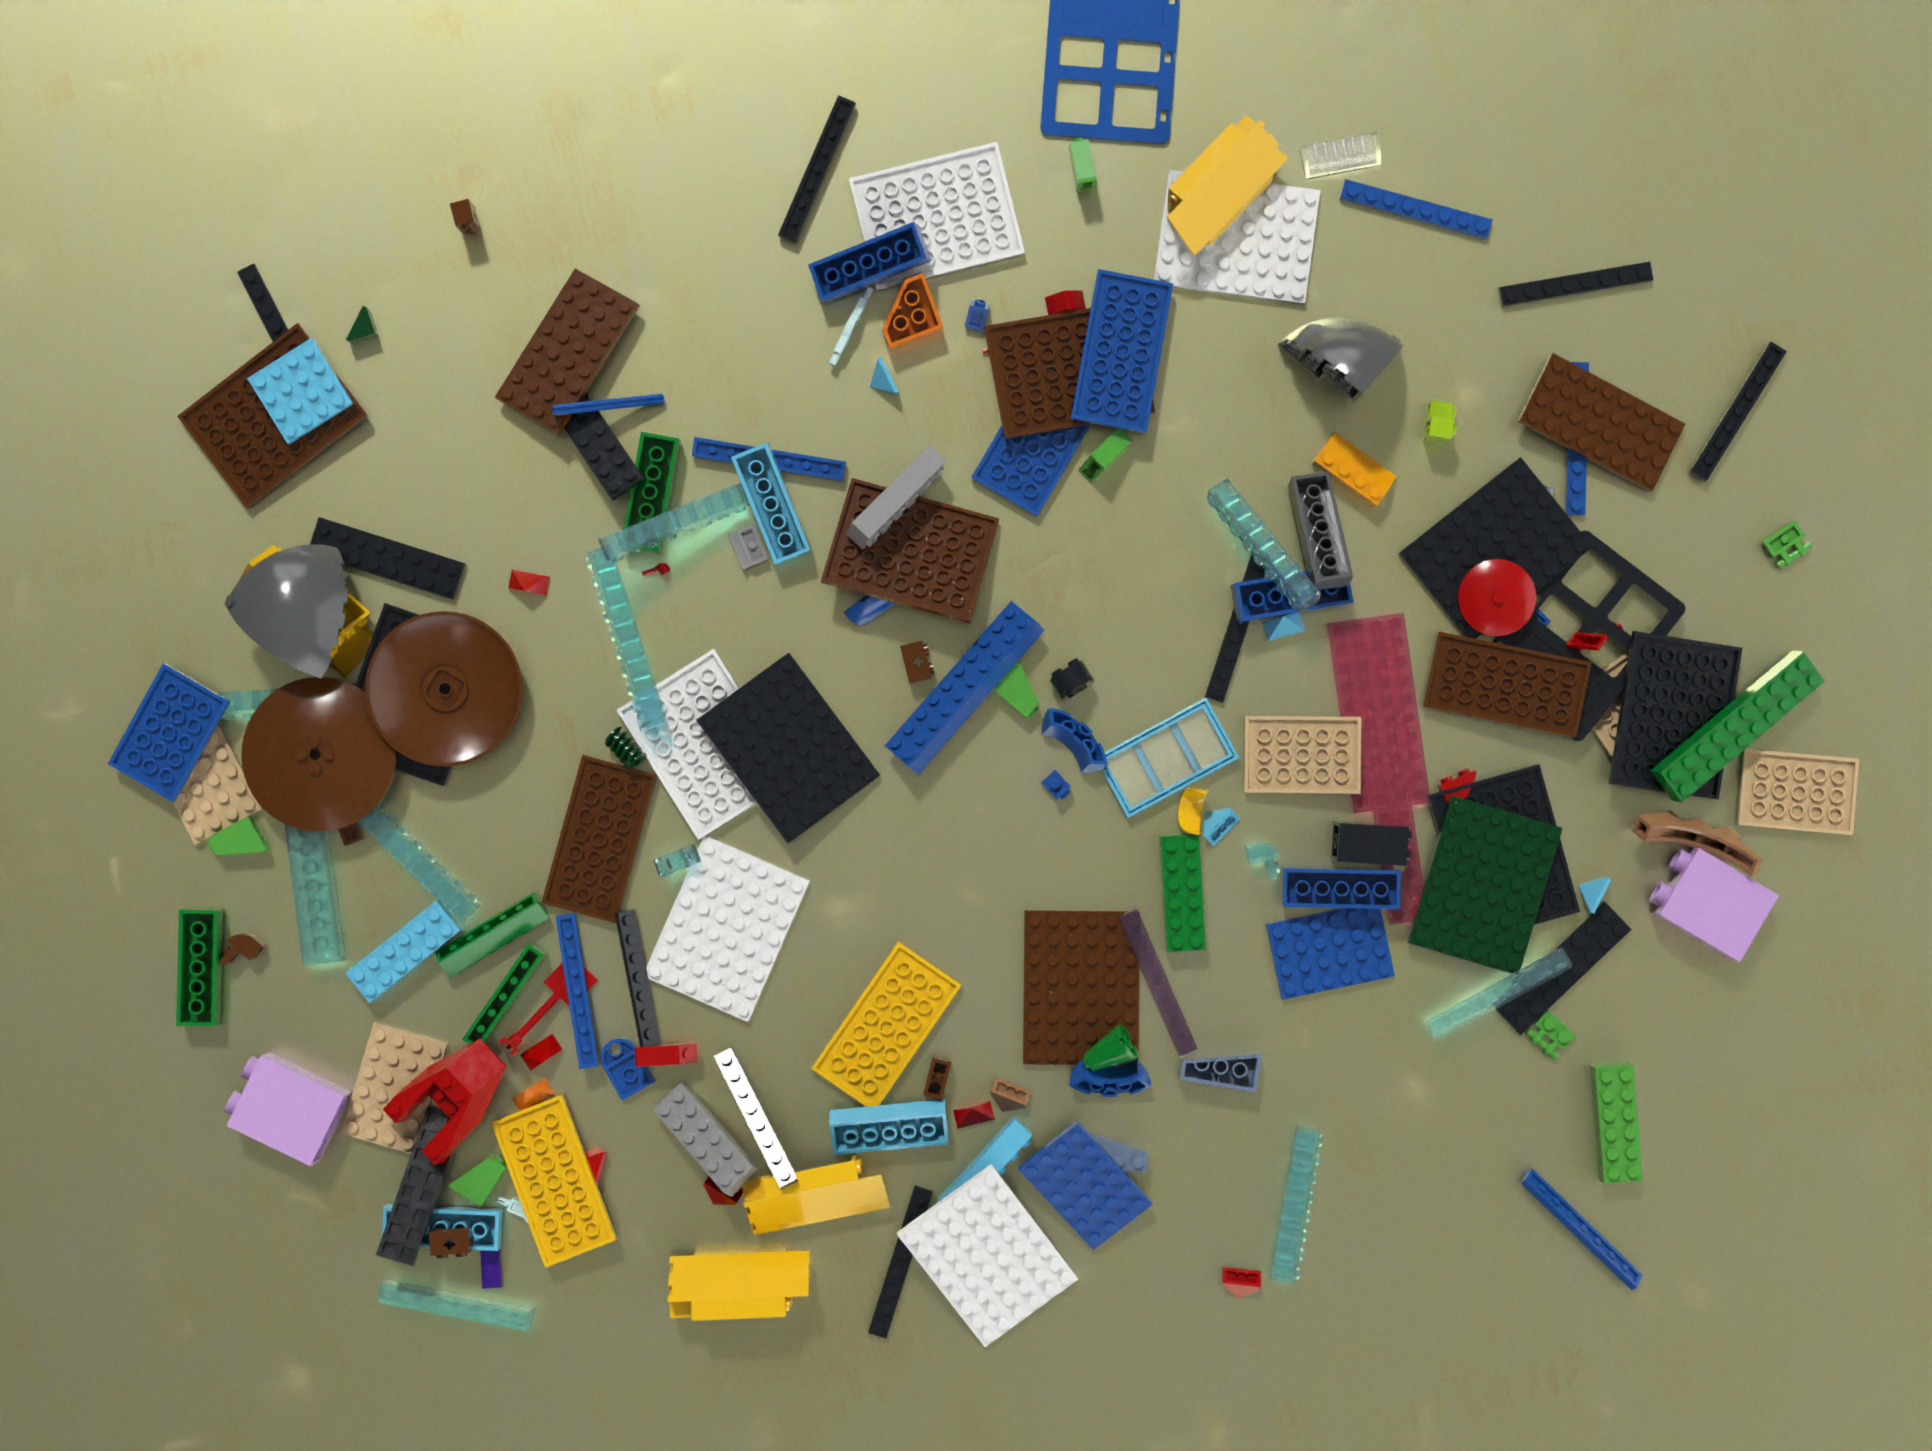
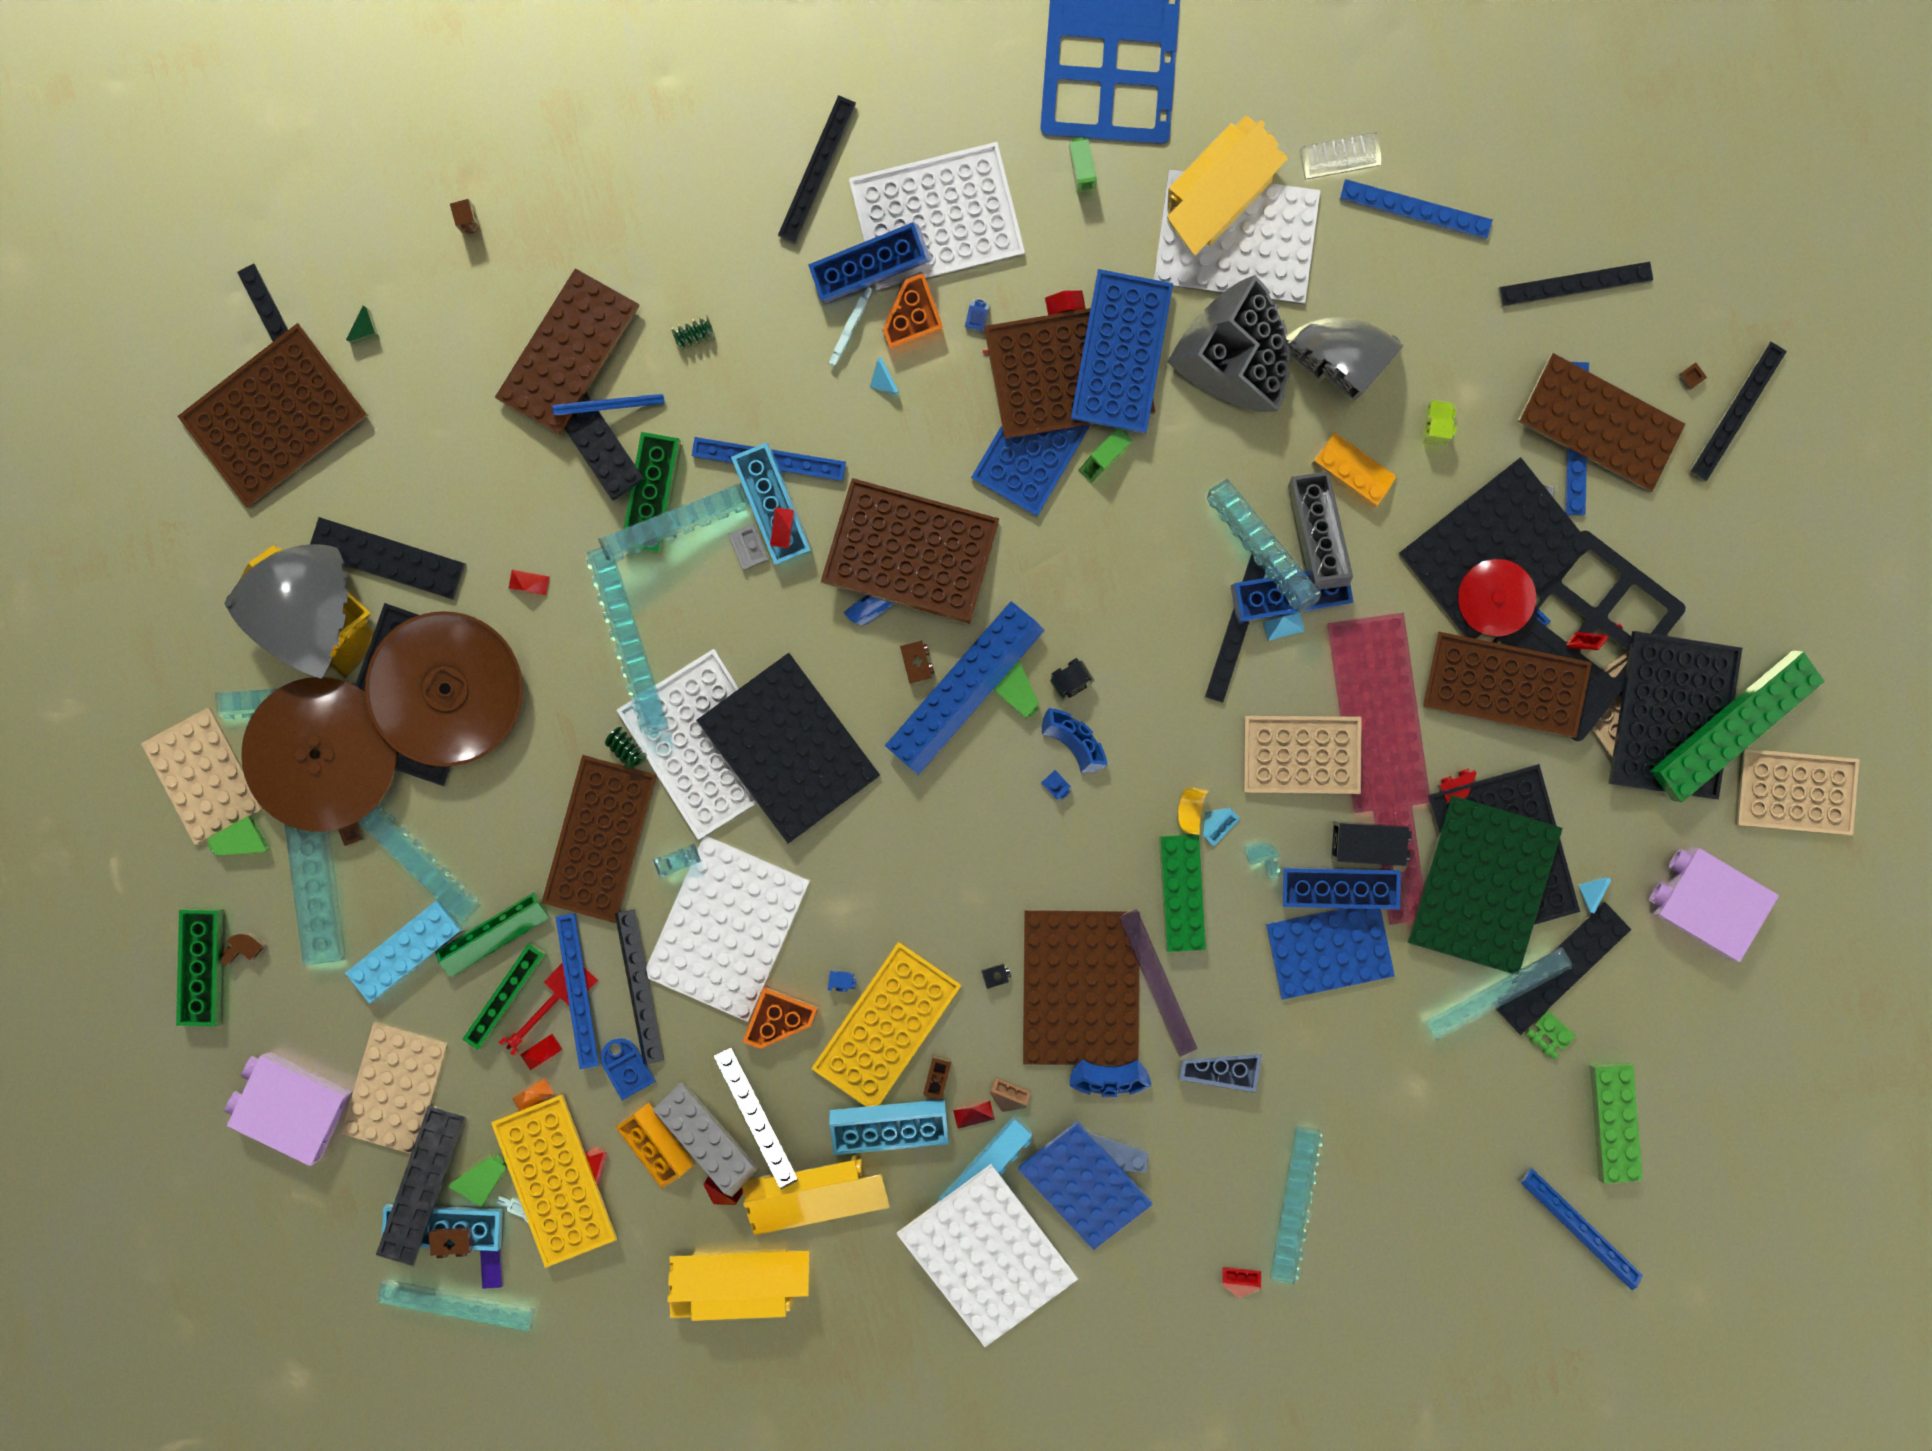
blue plate [108,663,231,802] -> none
medium azure plate [247,338,354,444] -> none
red wedge [382,1039,507,1165] -> none
red slope [634,1042,698,1067] -> none
red hand [642,563,670,576] -> none
light grey brick [846,445,946,550] -> none
black plate [868,1185,933,1339] -> none
green cone [1083,1025,1139,1071] -> none
clear door [1101,698,1239,818] -> none
medium nougat arch [1632,810,1763,876] -> none
bright green plate [1761,521,1812,569] -> none
none -> light orange slope [615,1103,695,1189]
none -> dark green piece [671,316,714,349]
none -> orange brick [743,986,818,1049]
none -> red slope [770,507,794,548]
none -> blue brick [828,970,857,992]
none -> black brick [981,963,1011,989]
none -> dark grey brick [1167,275,1290,412]
none -> reddish brown plate [1679,362,1707,390]

